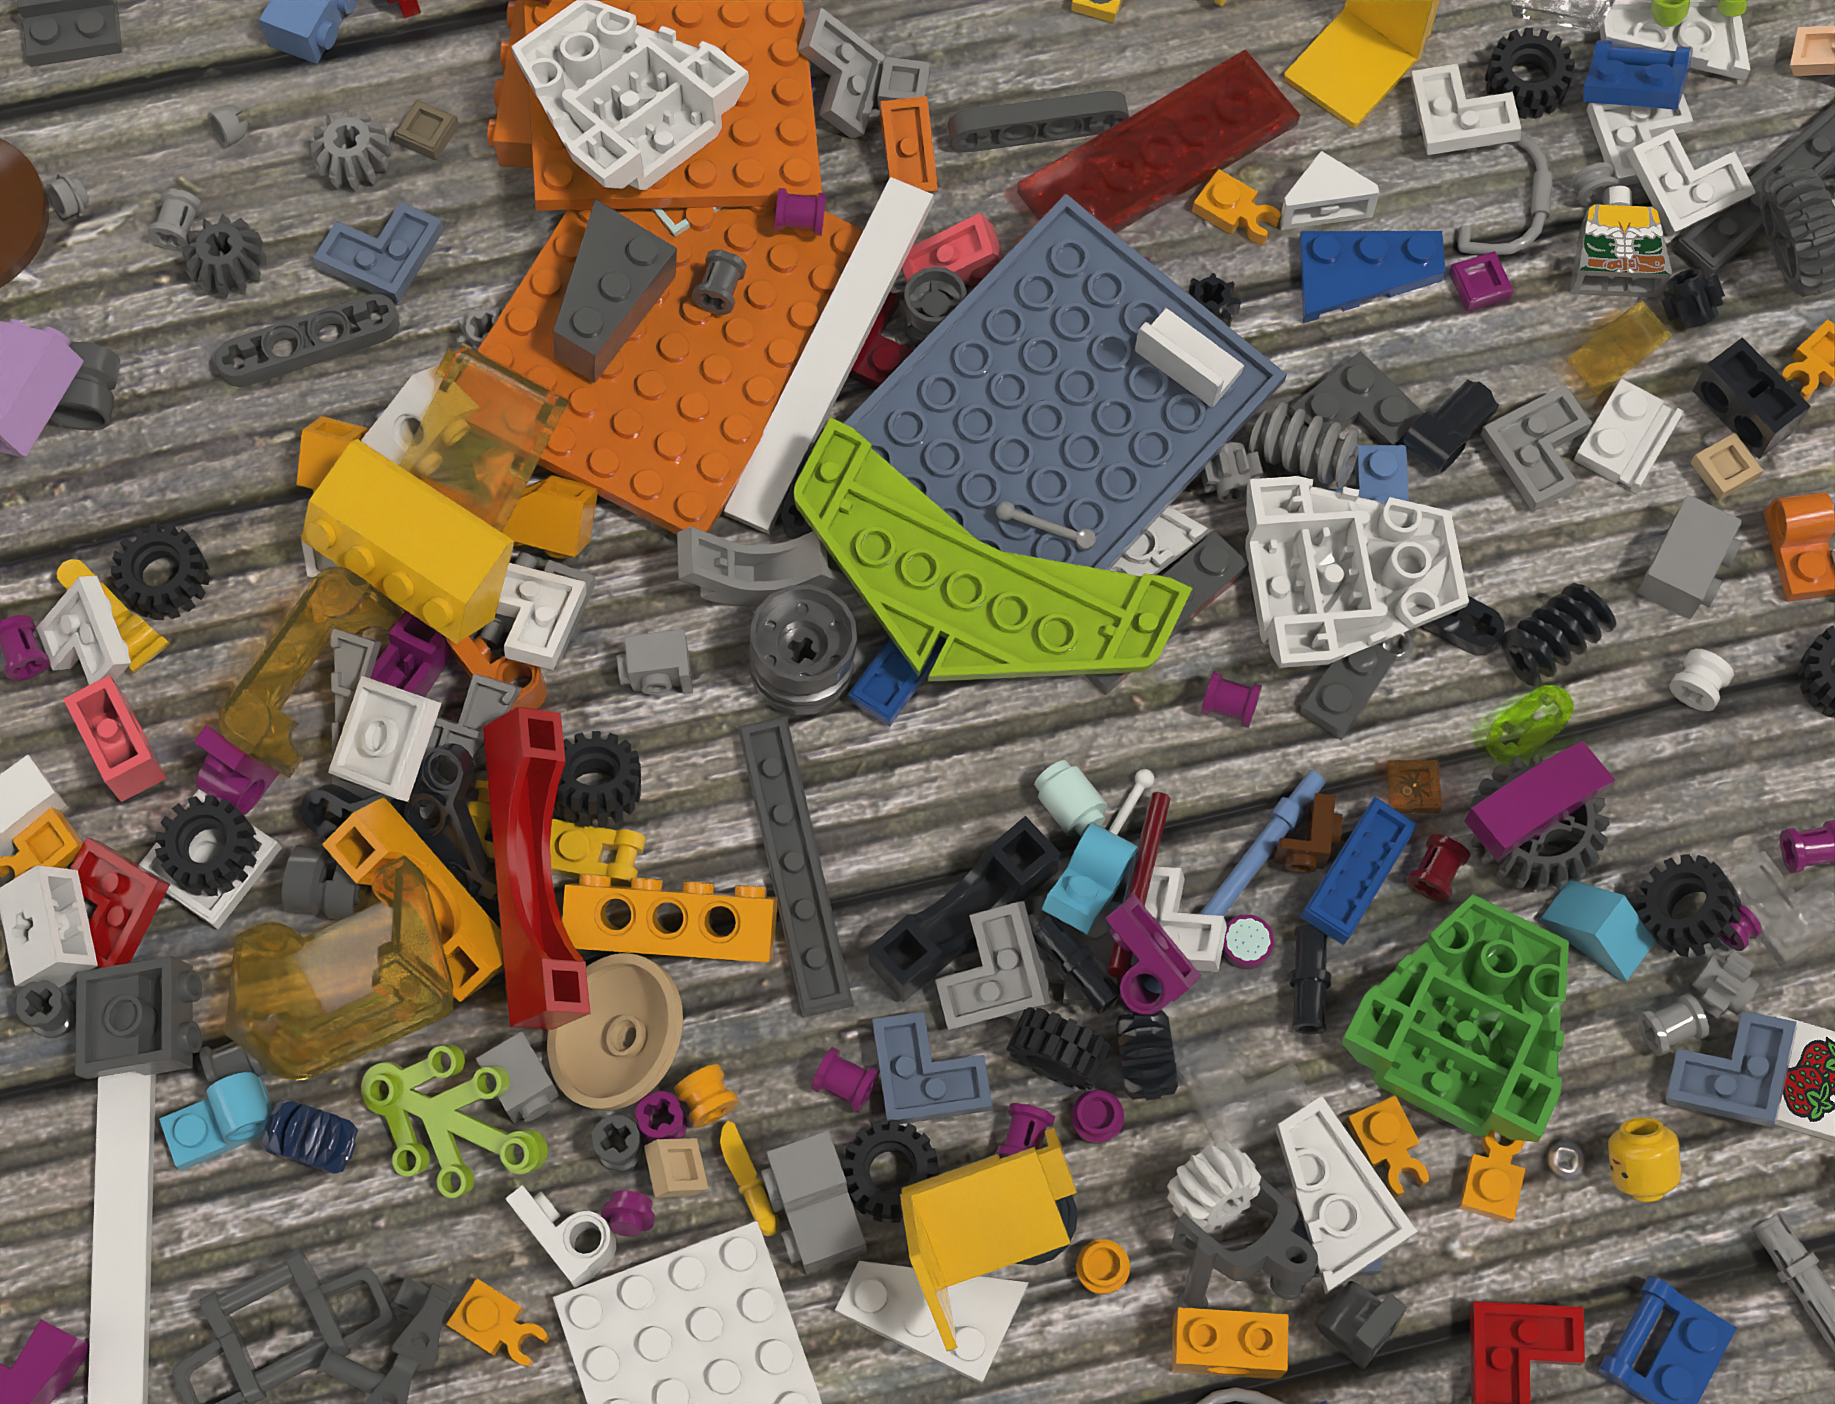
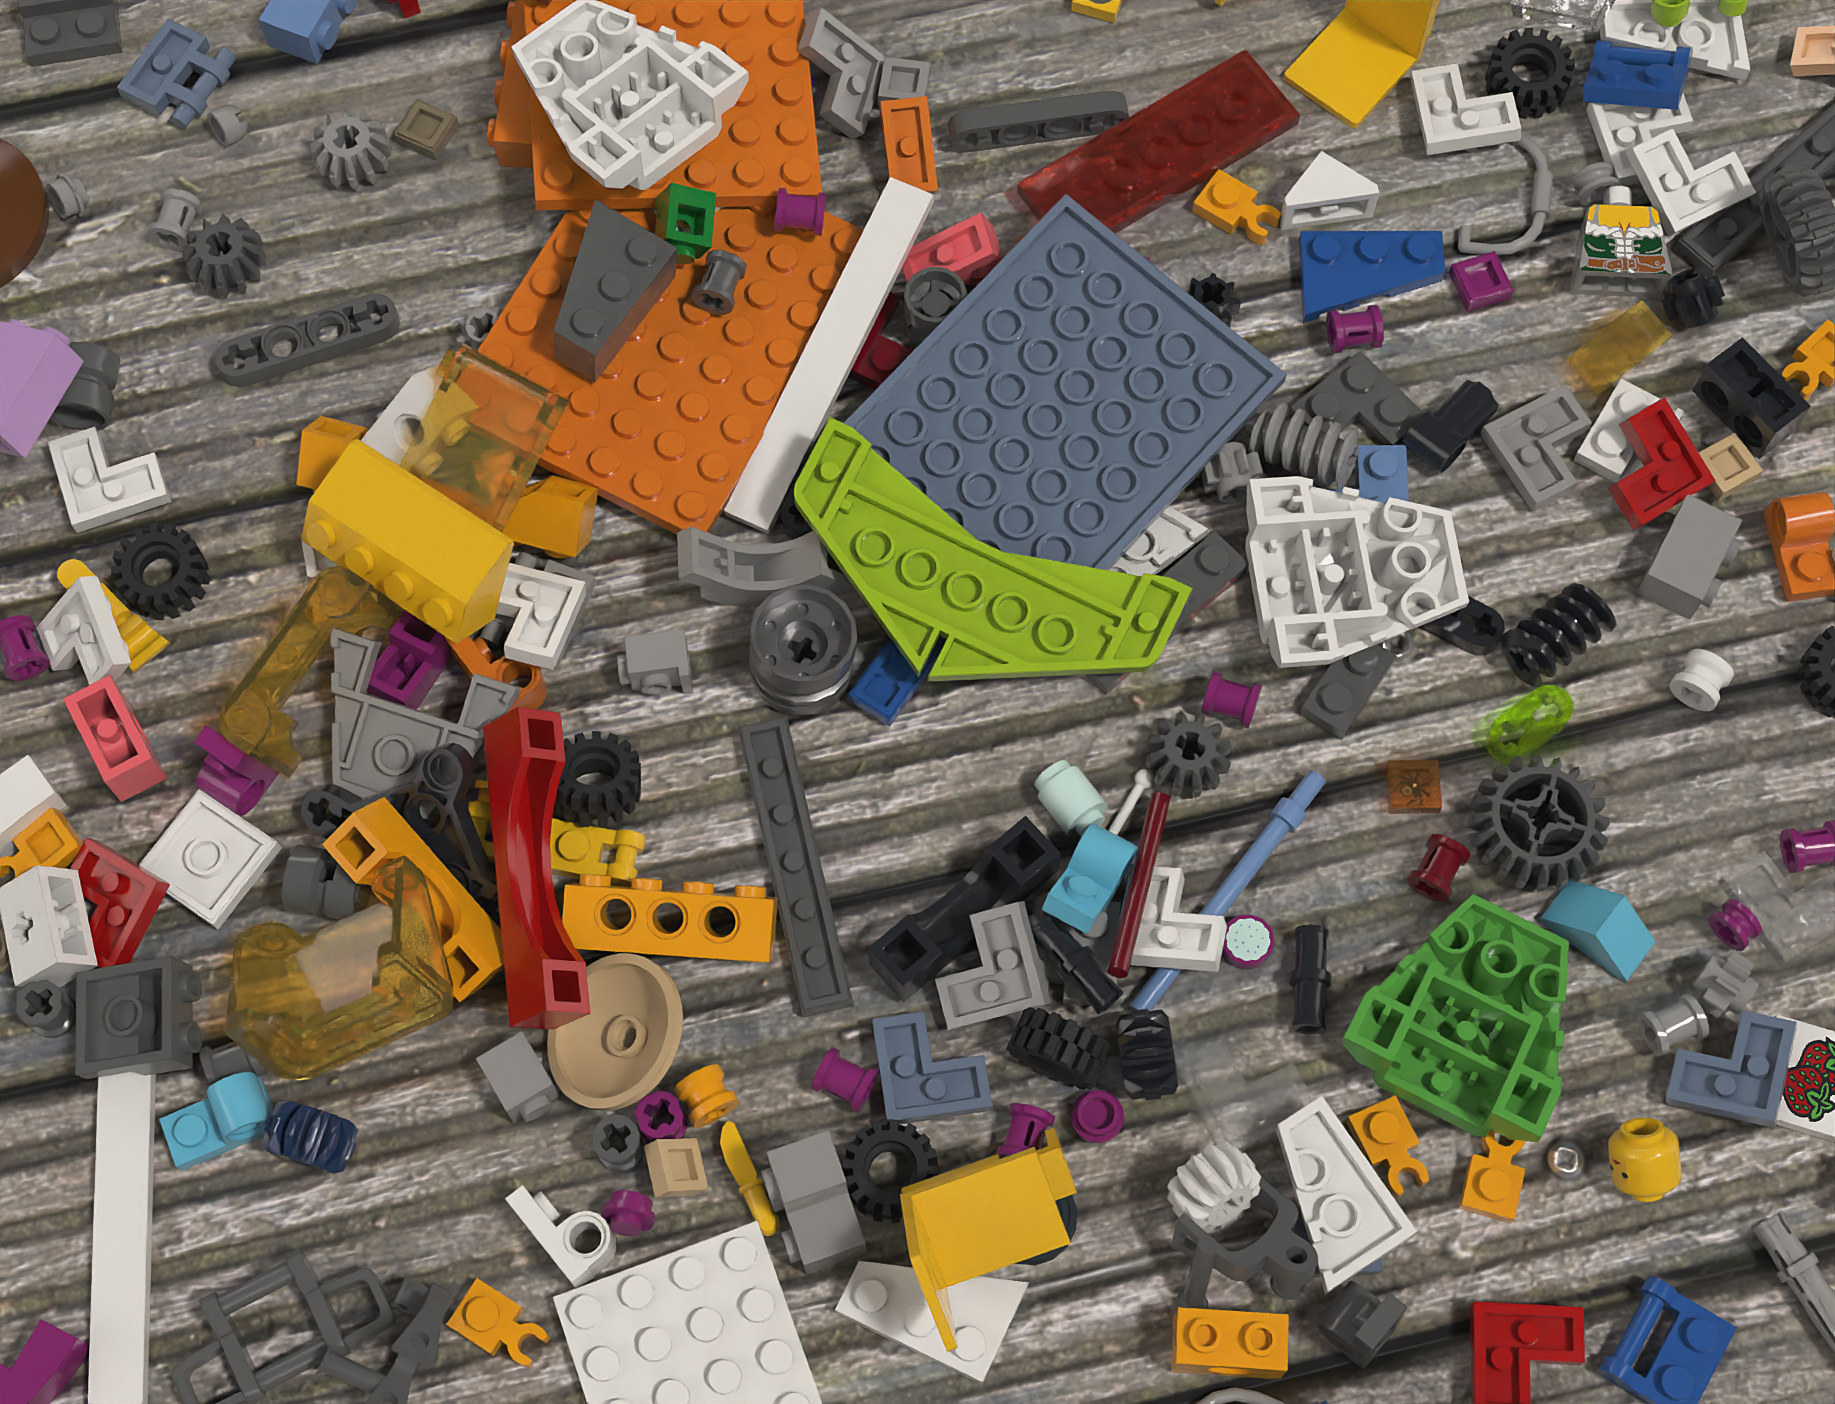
black tyre [155,795,259,896] -> none
sand blue plate [313,202,445,304] -> none
white plate [328,676,442,802] -> none
lime plant [361,1044,548,1198] -> none
light grey hinge [996,501,1096,551] -> none
light orange plate [1076,1239,1130,1295] -> none
magenta plate [1105,894,1201,1014] -> none
white panel [1135,308,1244,408] -> none
reddish brown bracket [1274,793,1343,873] -> none
blue plate [1299,797,1418,946] -> none
magenta slope [1464,741,1616,862] -> none
black tyre [1636,854,1742,957] -> none
none -> white plate [48,427,172,533]
none -> sand blue plate [117,18,236,129]
none -> green brick [654,183,716,264]
none -> dark grey gear [1145,711,1232,799]
none -> magenta bush [1326,305,1384,354]
none -> red plate [1607,397,1716,530]

